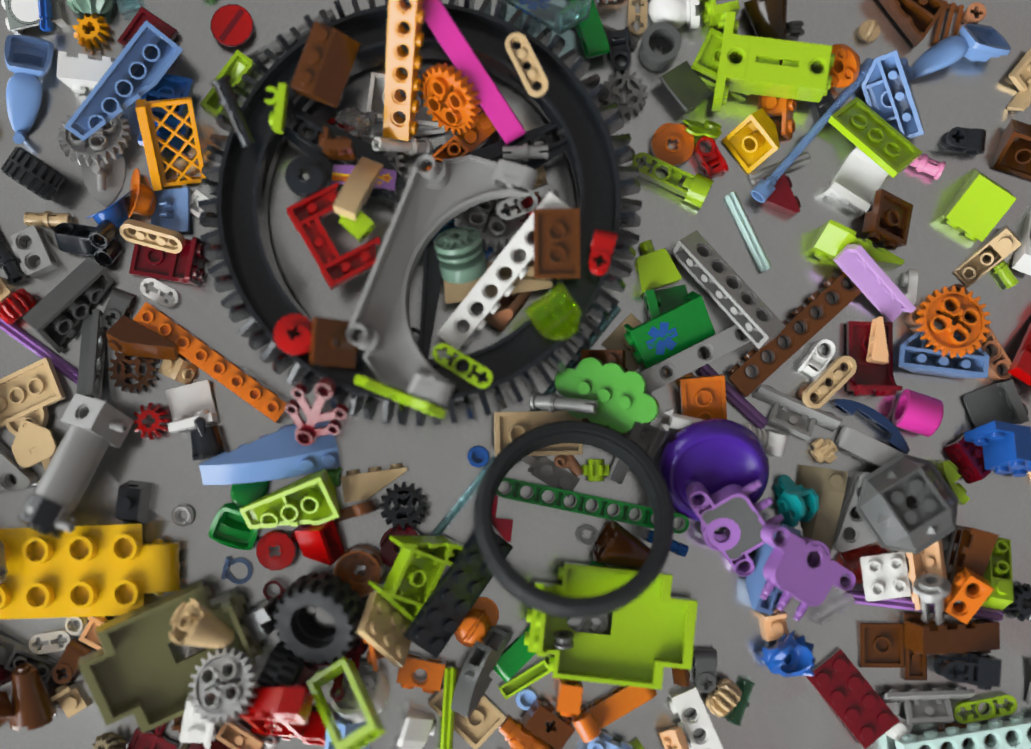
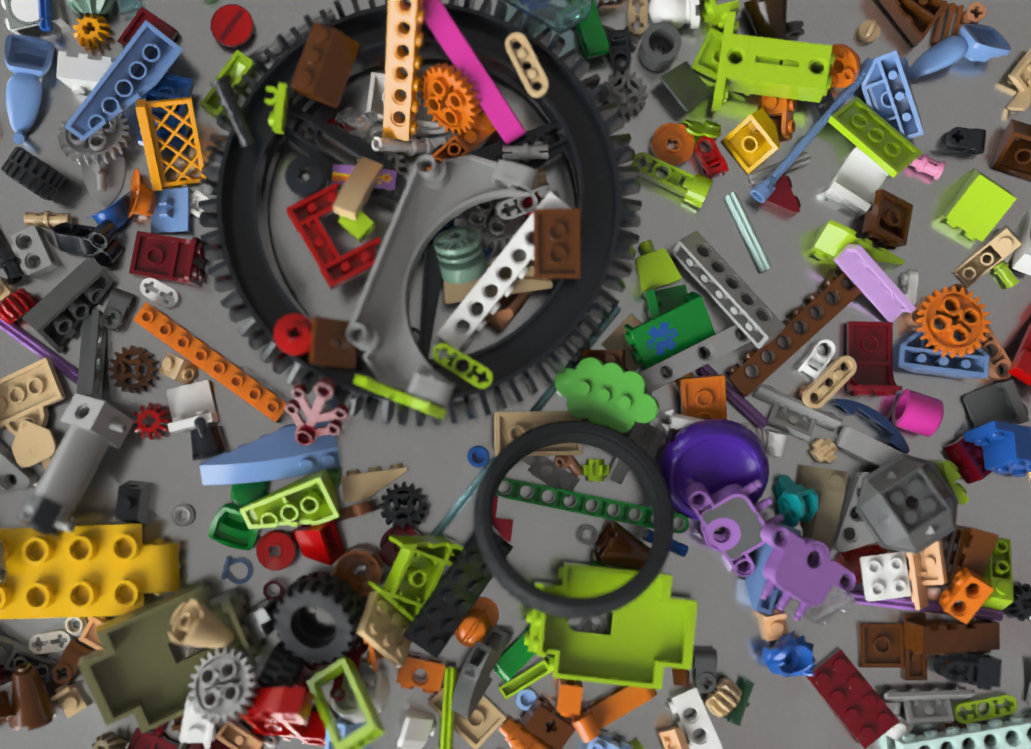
reddish brown slope [106,315,179,361] -> none
tan plate [119,219,186,254] -> none
reddish brown bracket [319,126,356,160] -> none
clear neon green slope [524,283,581,341] -> none
light grey pin [530,391,598,414] -> none
dark grey bush [554,630,574,649] -> none
red piece [589,229,618,276] -> none
light nougat slope [866,316,889,365] -> none
light grey piece [912,573,951,625] -> none

